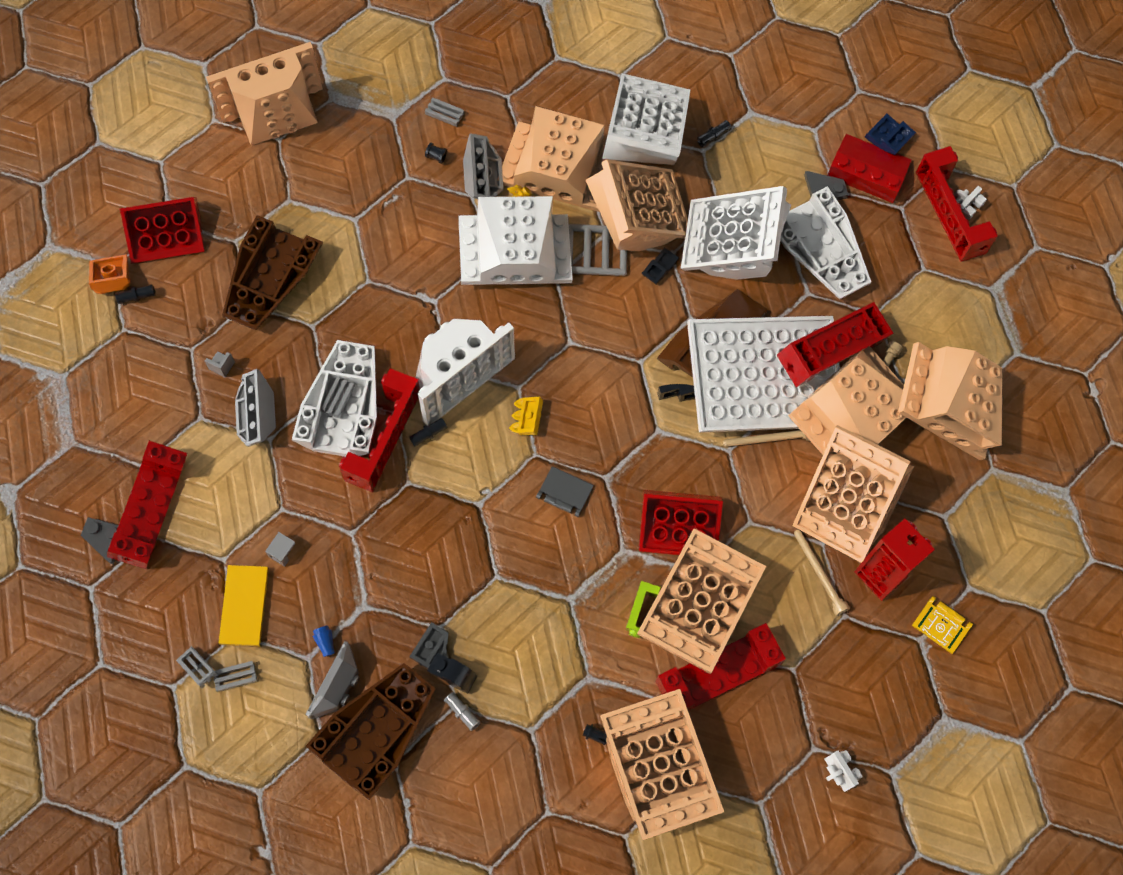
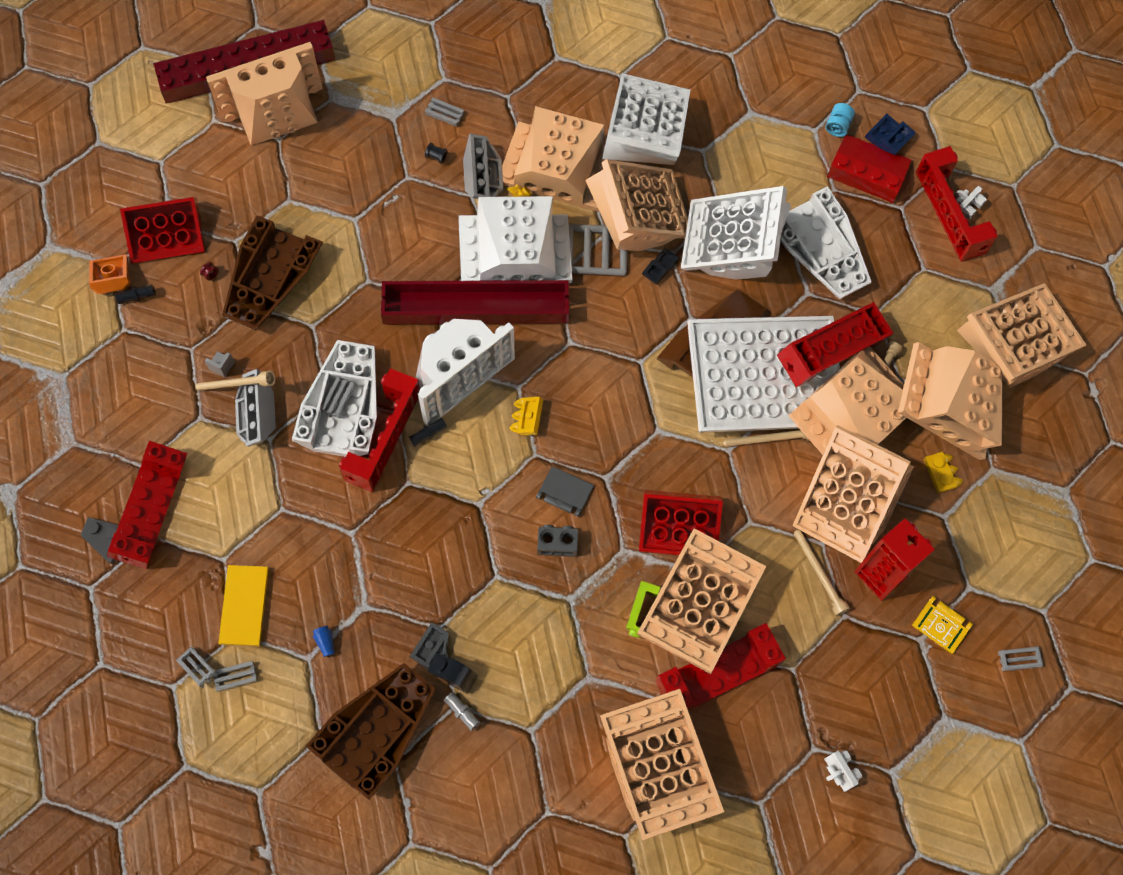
light grey panel [265,532,295,567] -> none
light grey wedge [305,641,360,719] -> none
black pin [582,724,607,746] -> none
black slope [657,384,695,402] -> none
black pin [697,120,732,147] -> none
dark grey wing [804,171,849,200] -> none
none -> dark red piece [153,20,336,104]
none -> tan piece [195,371,275,391]
none -> dark red bush [200,262,219,281]
none -> dark red piece [381,280,569,324]
none -> dark grey brick [537,525,578,557]
none -> medium azure wheel [825,103,855,137]
none -> yellow plate [923,452,963,494]
none -> light nougat wedge [957,283,1086,388]
none -> light grey tile [998,646,1043,672]

